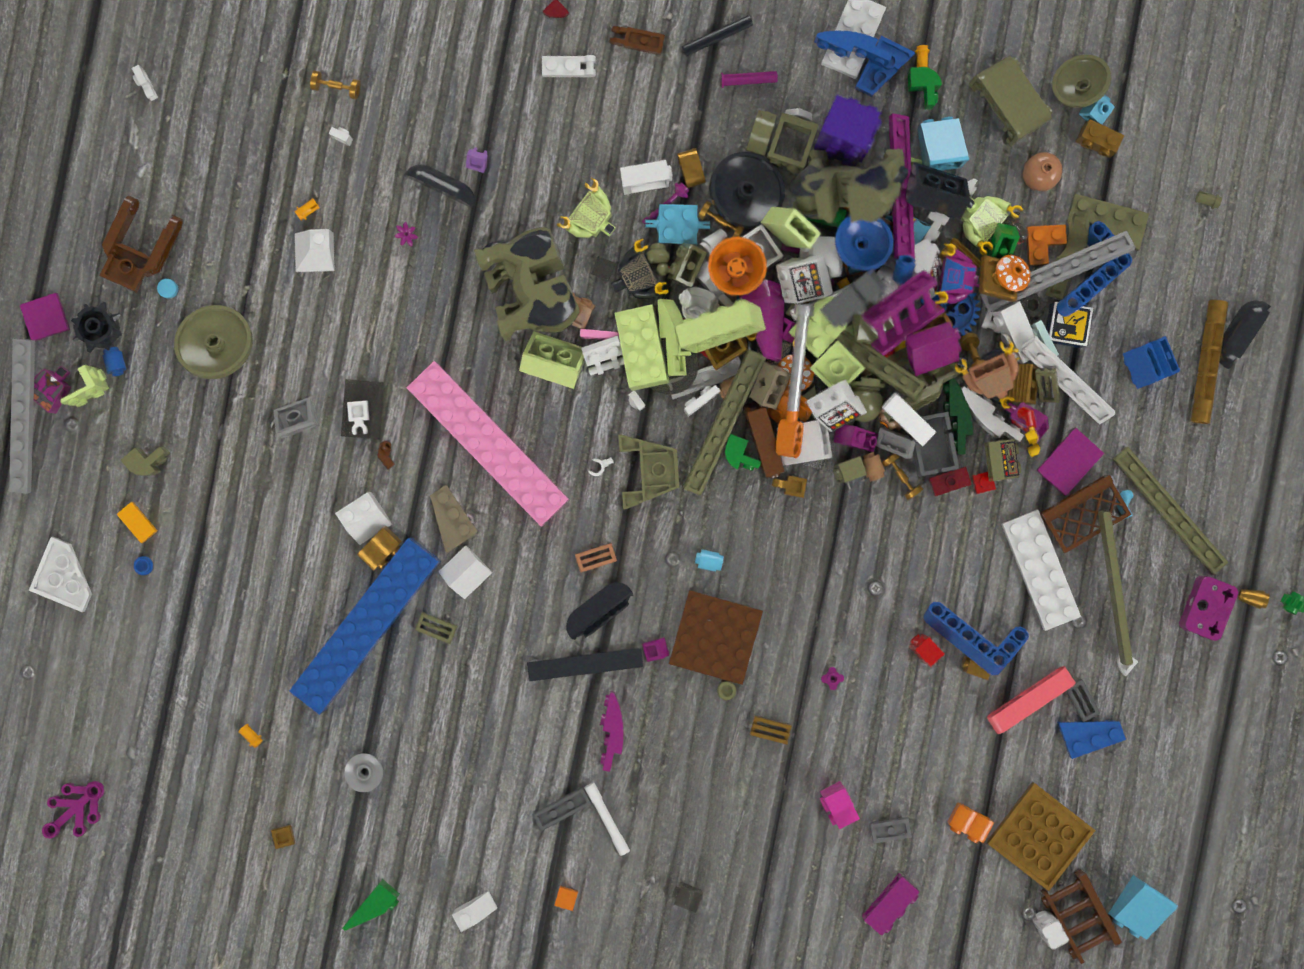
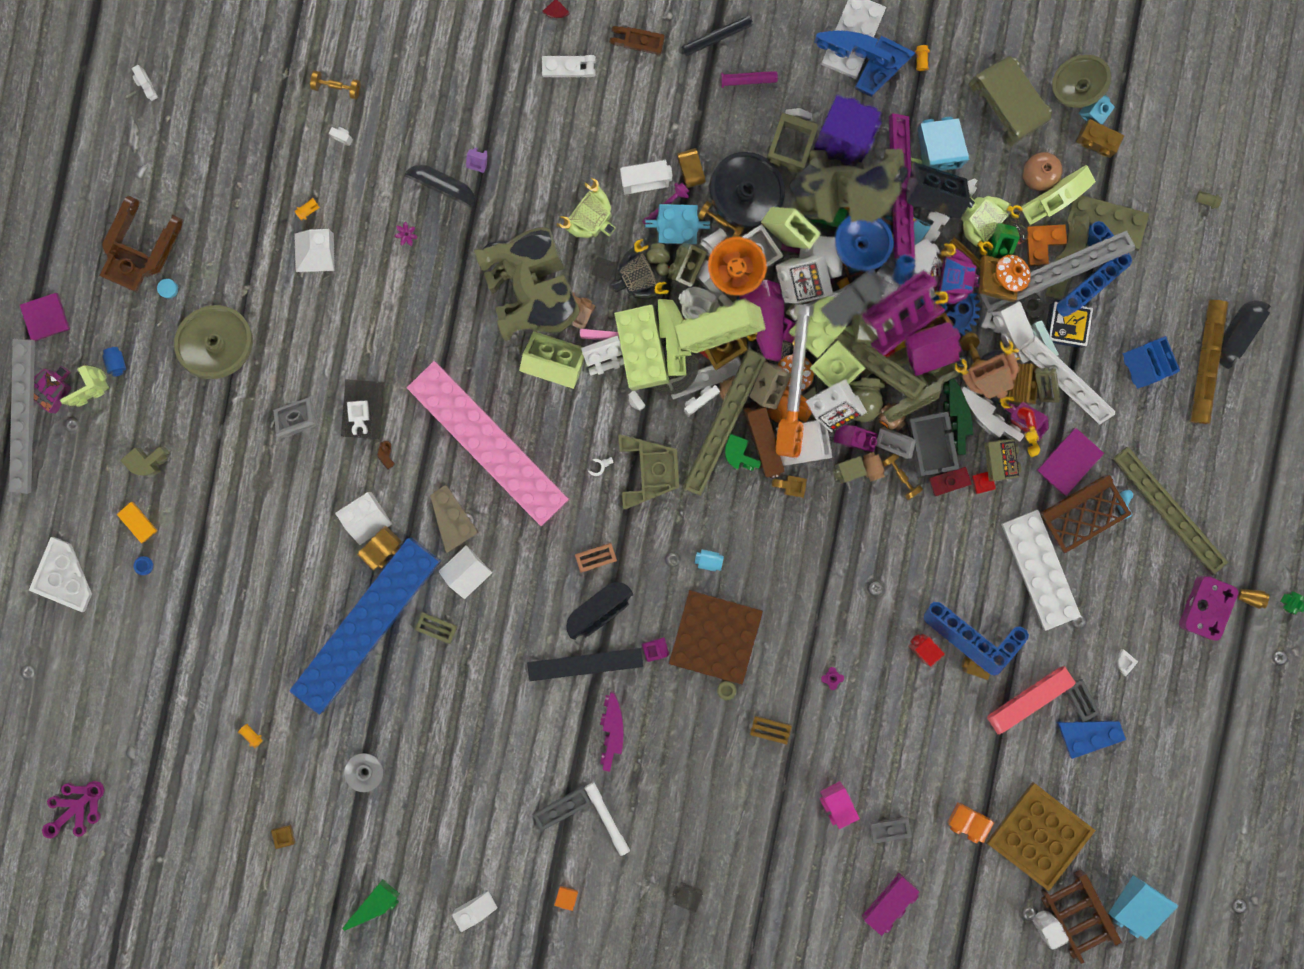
black brick [71,302,122,353] -> none
olive brick [746,110,777,156] -> none
white tile [882,393,936,446] -> none
green brick [907,67,942,110] -> none
olive tile [1098,510,1133,666] -> none
none -> yellowish green slope [1021,165,1096,225]

